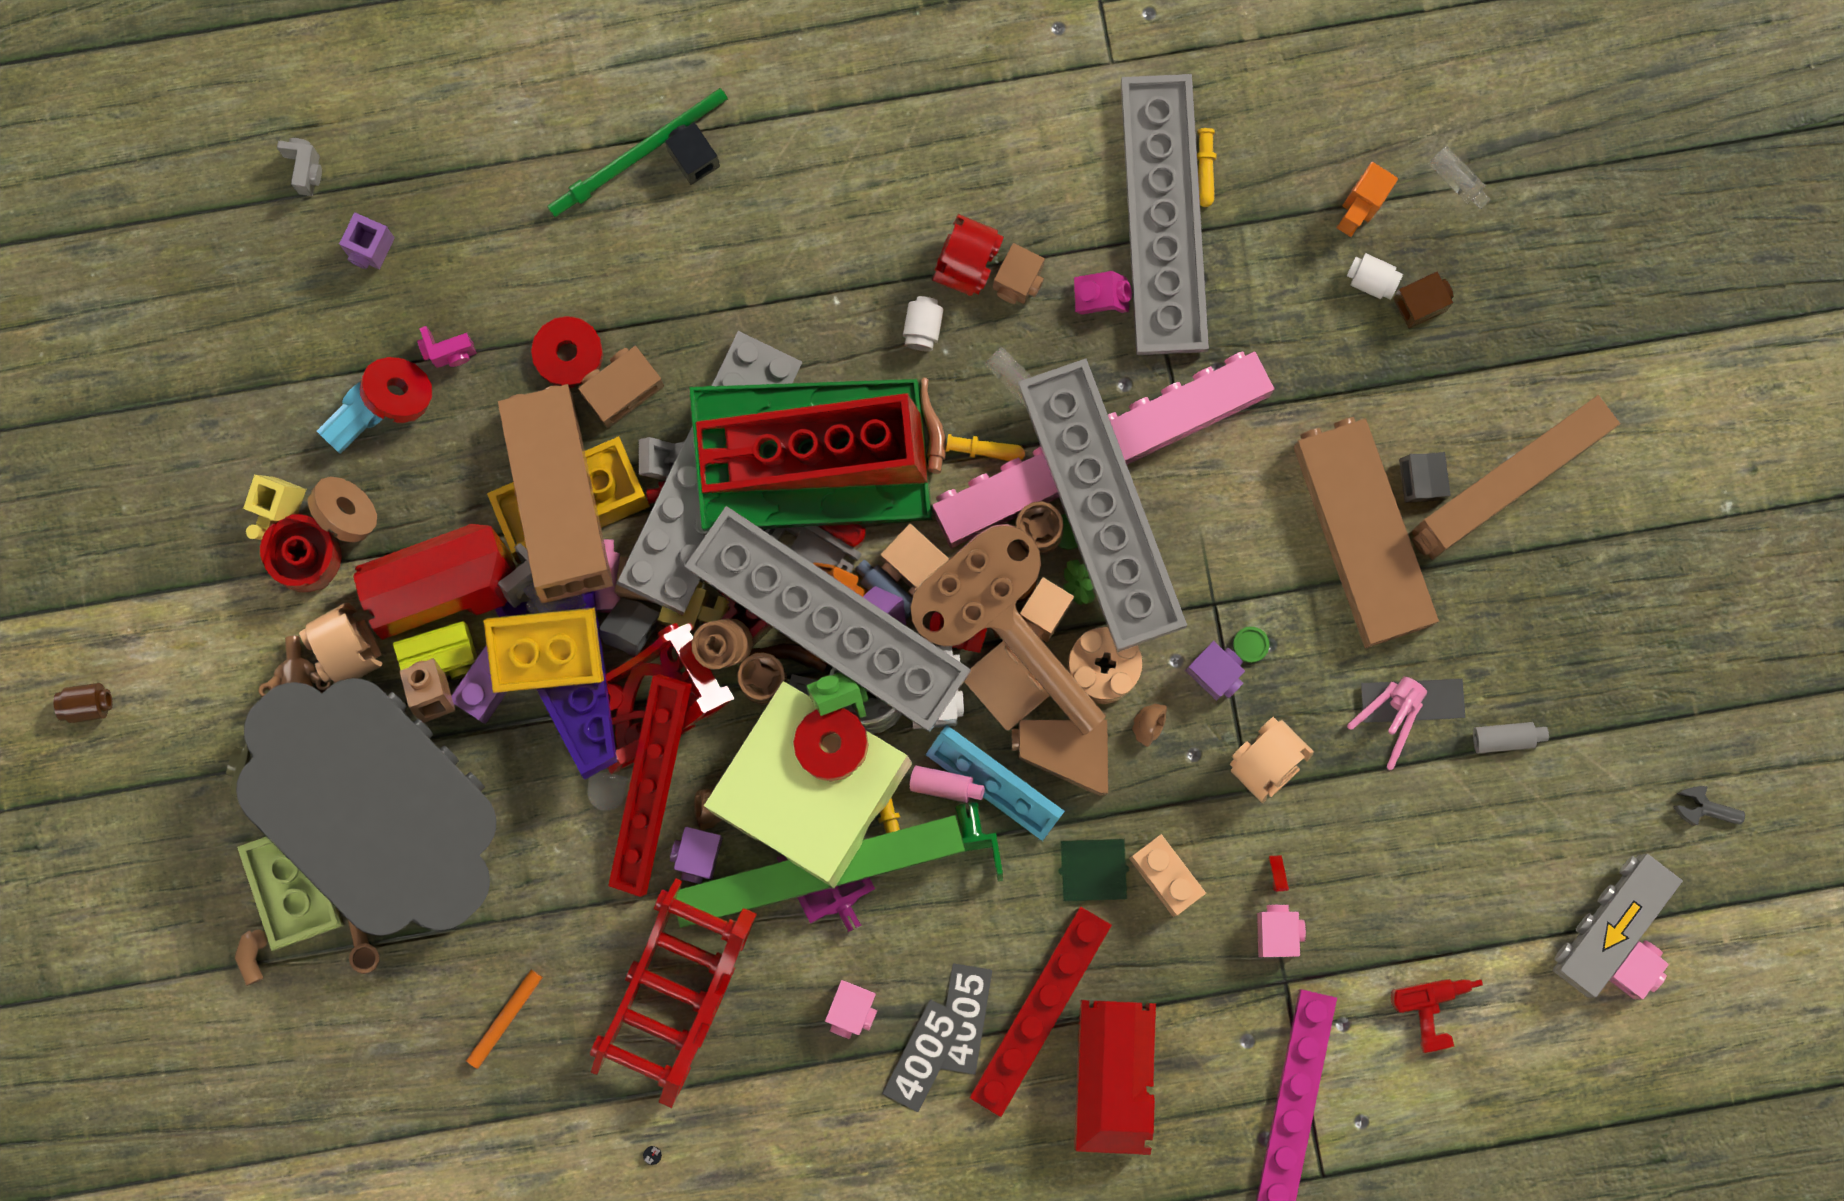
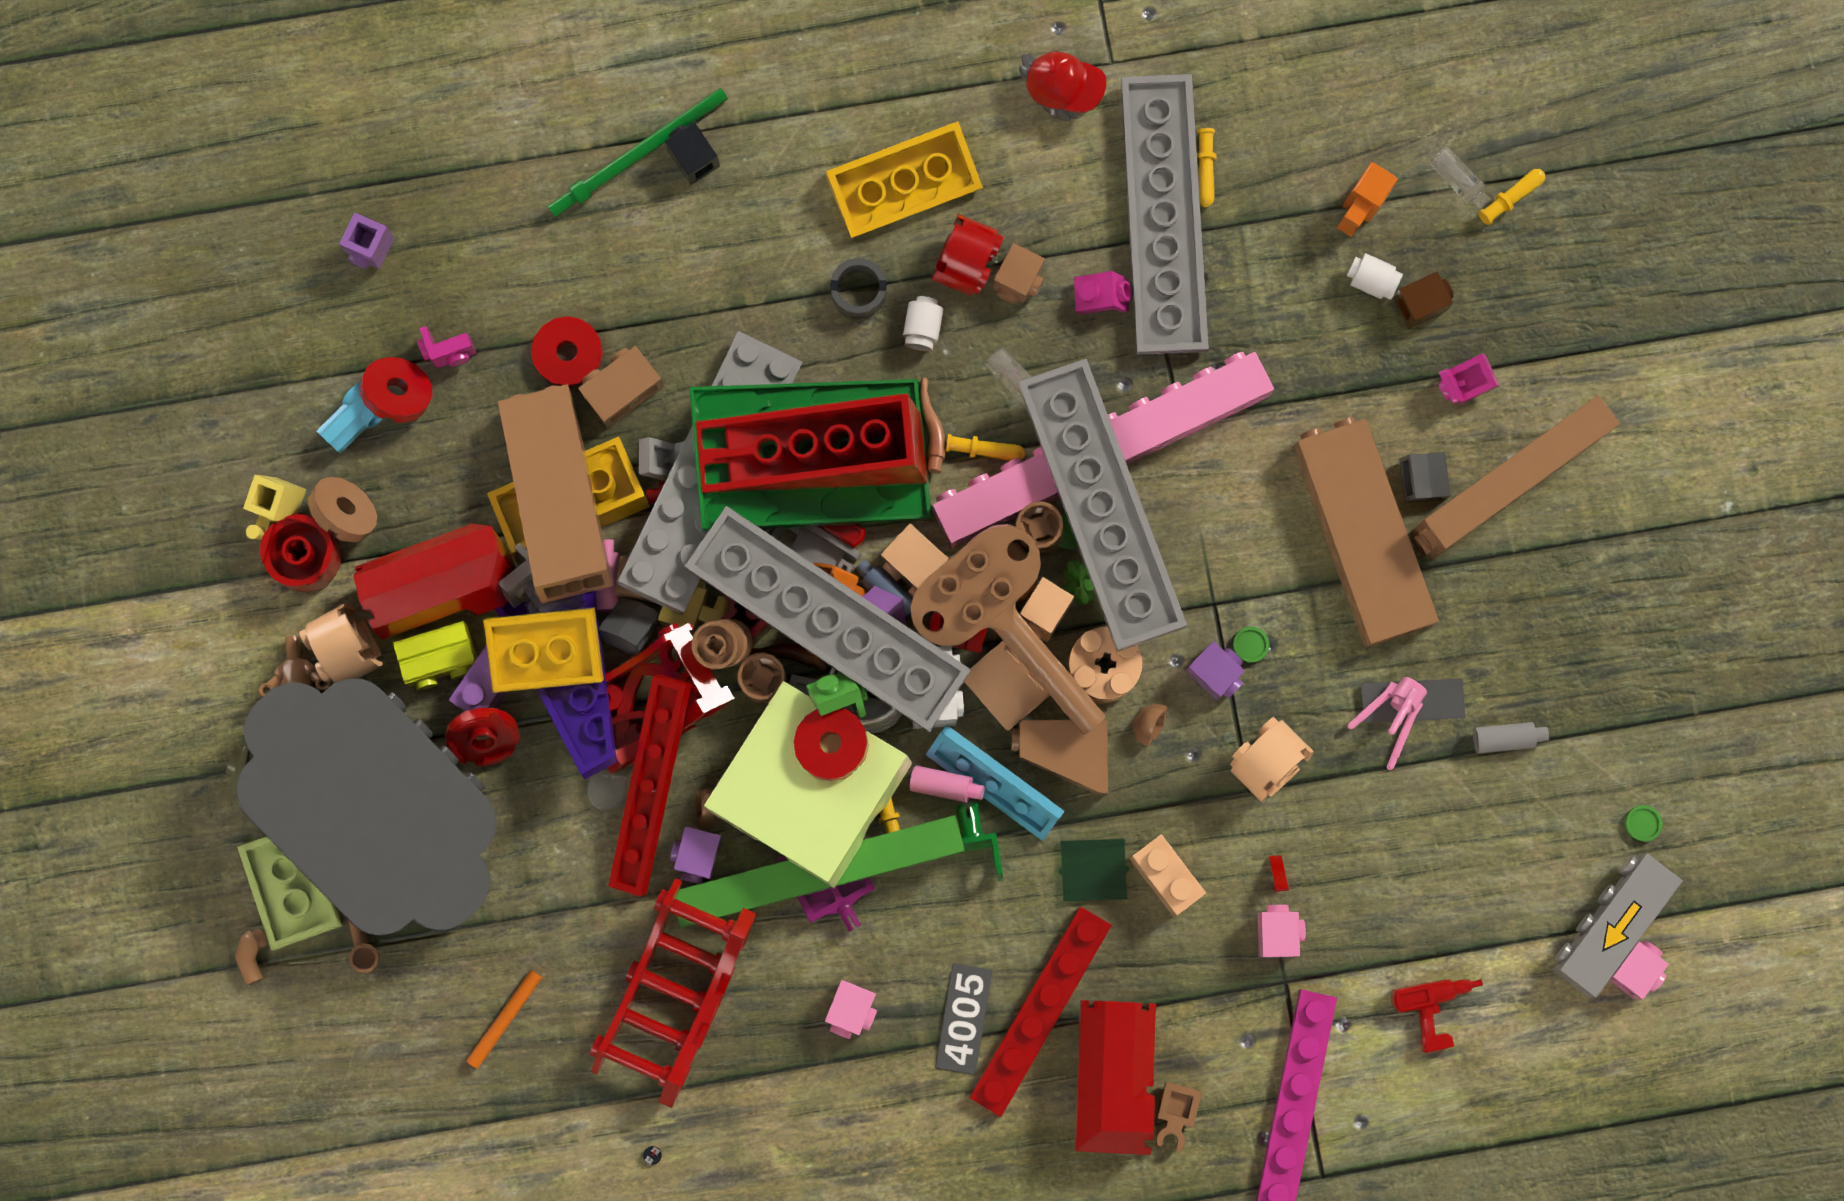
reddish brown brick [53,683,113,723] -> none
light grey bracket [277,138,322,196] -> none
medium nougat brick [399,658,455,723] -> none
dark grey sticker [882,999,966,1112] -> none
dark grey bar [1673,786,1745,826] -> none
none -> red tile [445,708,520,766]
none -> yellow slope [825,121,983,238]
none -> dark grey piece [830,258,887,319]
none -> red hair [1019,51,1106,121]
none -> medium nougat plate [1156,1082,1202,1152]
none -> dark pink bracket [1438,353,1500,405]
none -> yellow piece [1478,169,1545,225]
none -> bright green piece [1624,805,1663,842]

